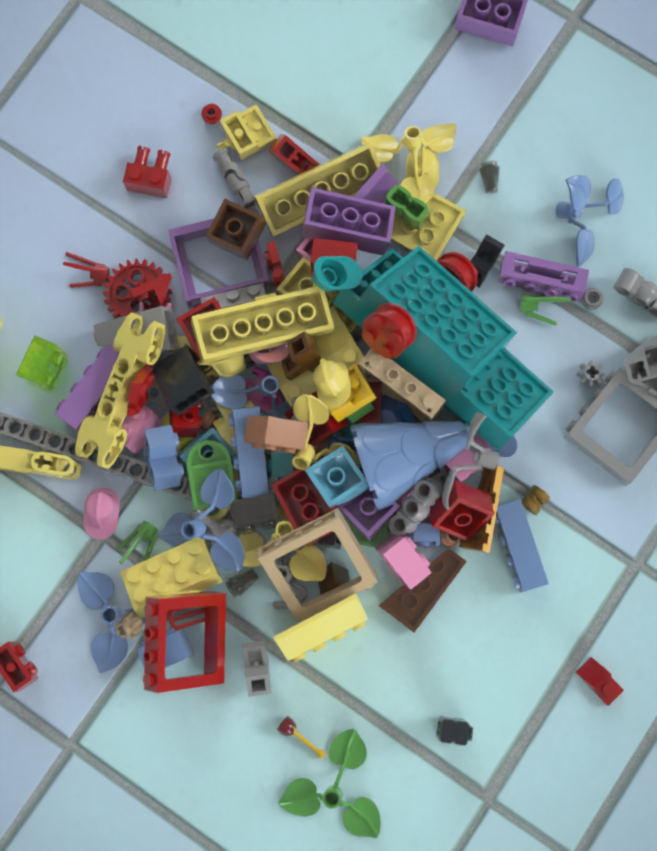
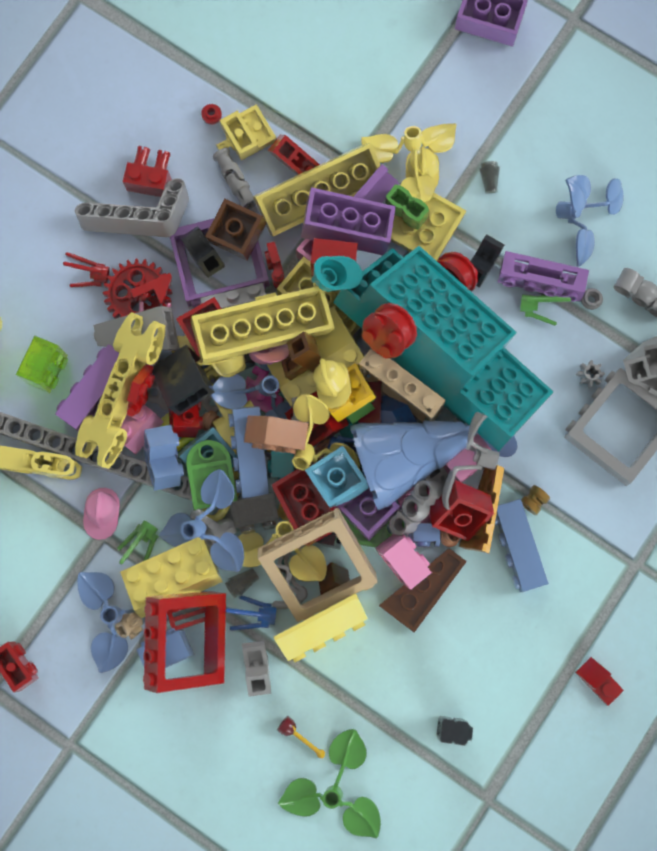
none -> light grey beam [75,178,189,237]
none -> black brick [180,226,225,278]
none -> blue plant [225,595,277,631]

